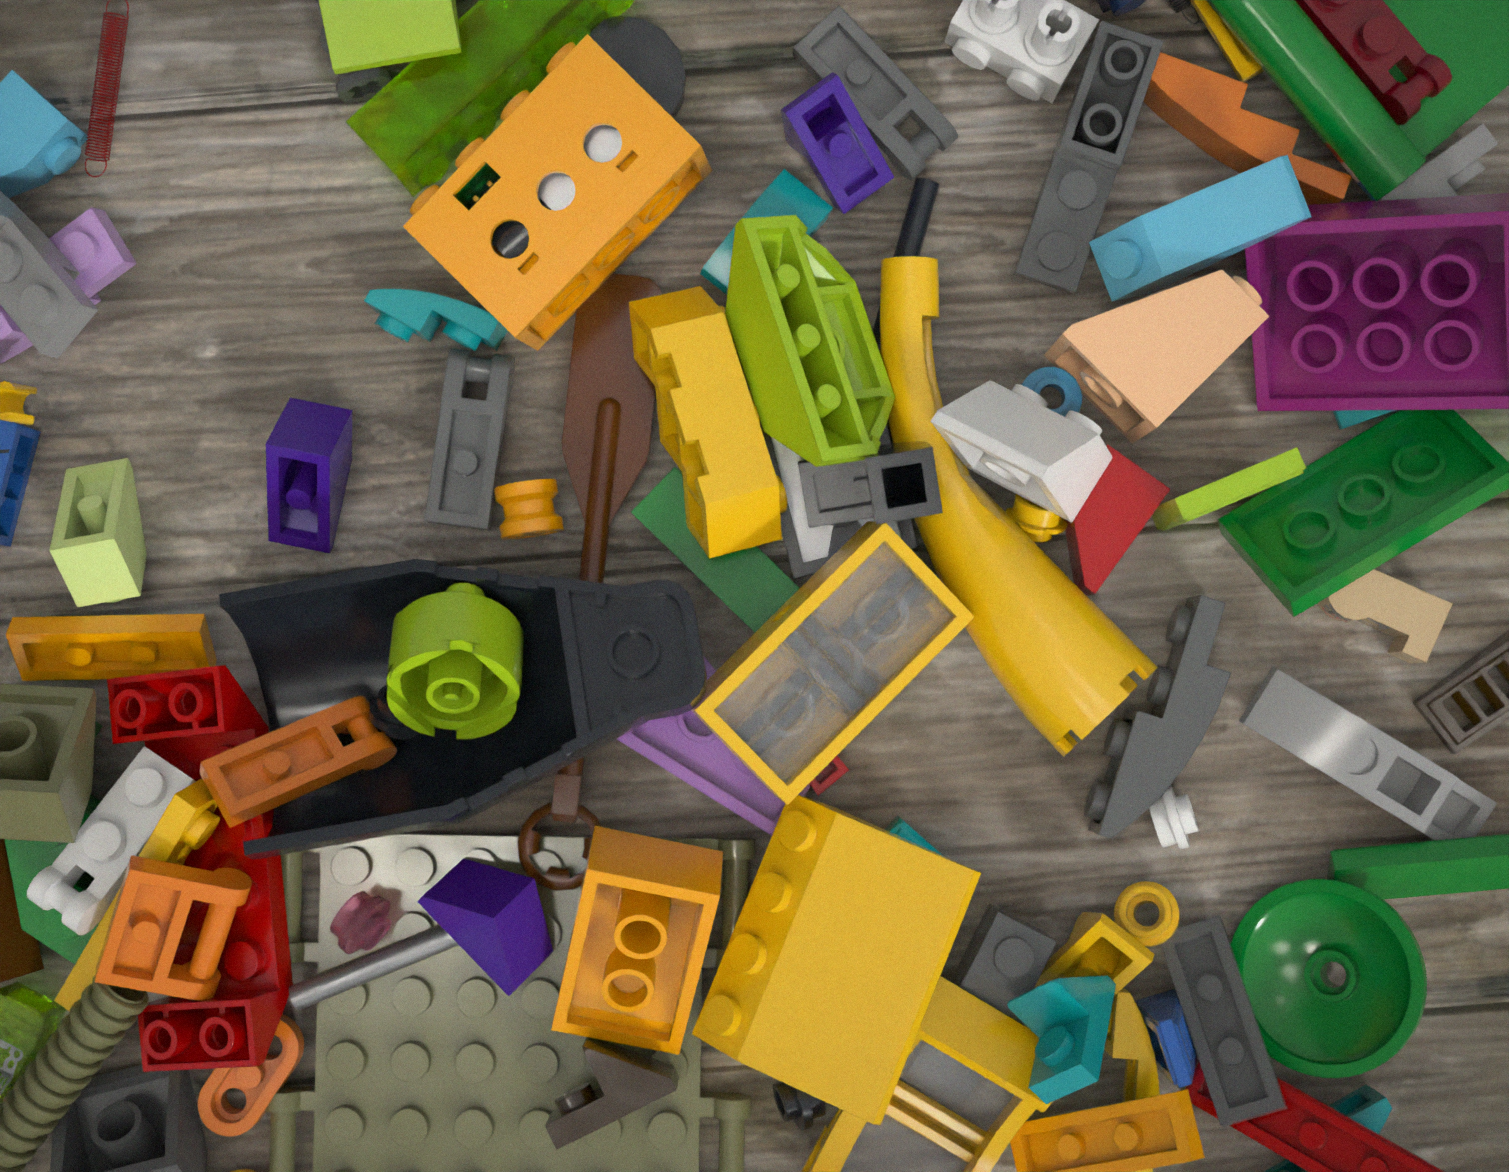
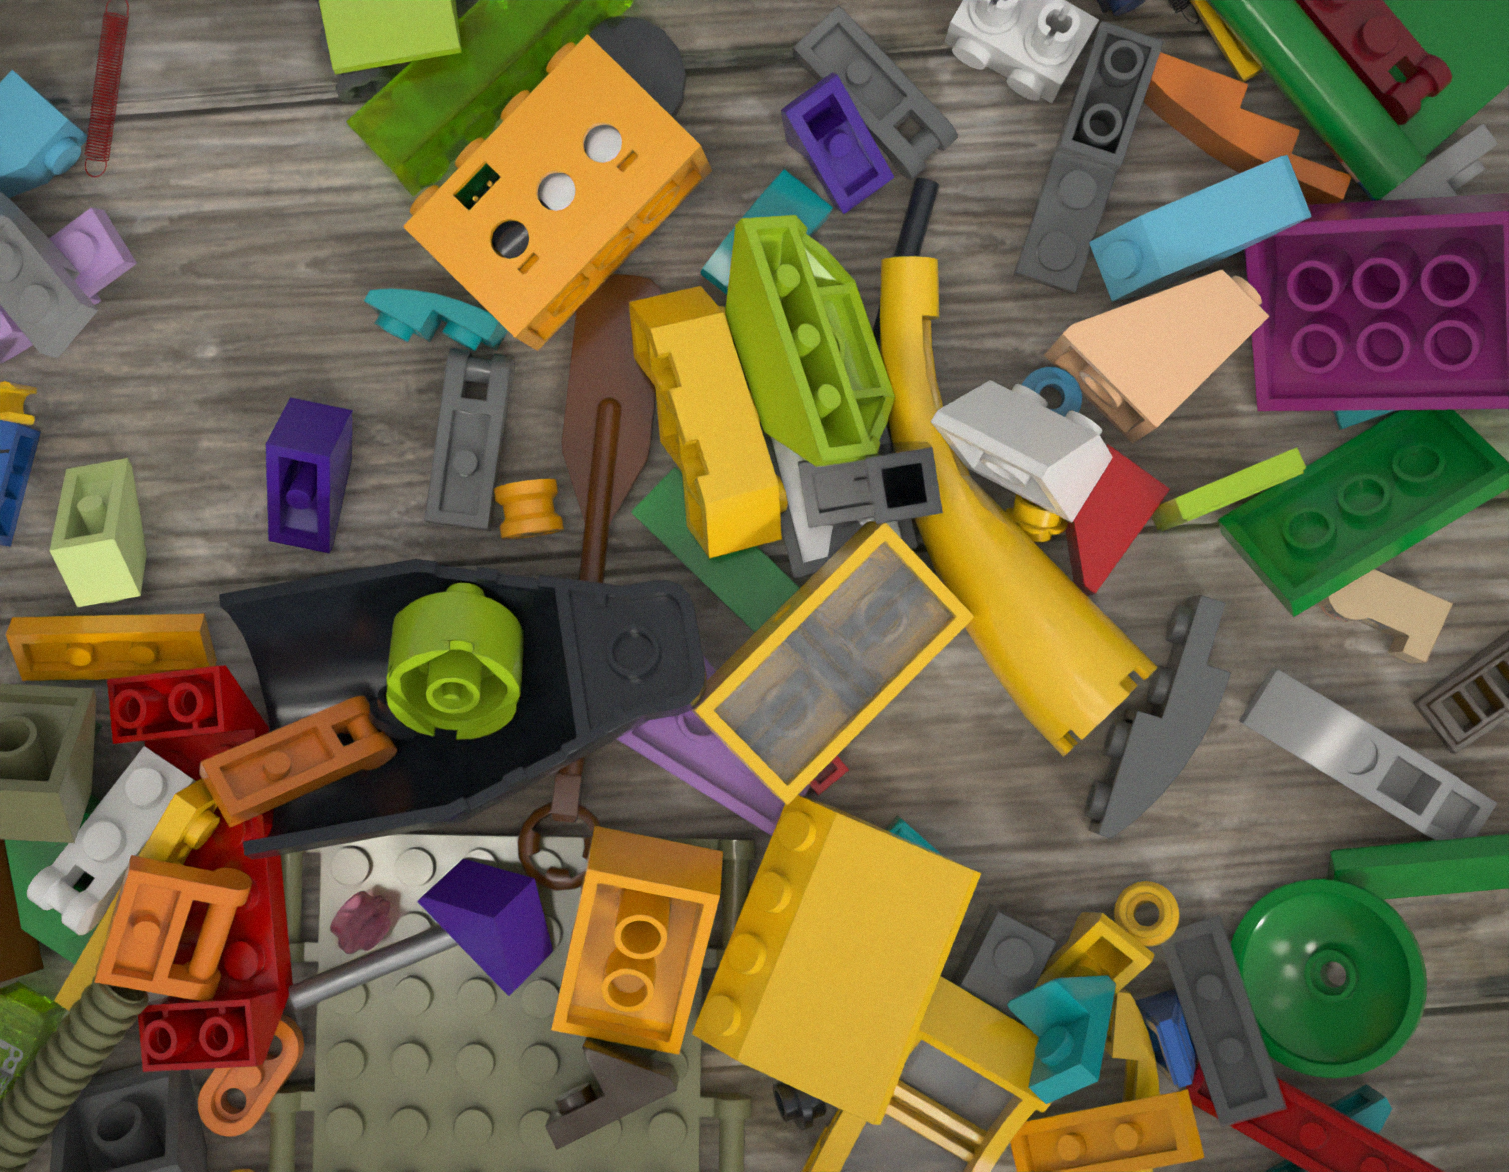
white plate [1149,785,1199,850] -> none

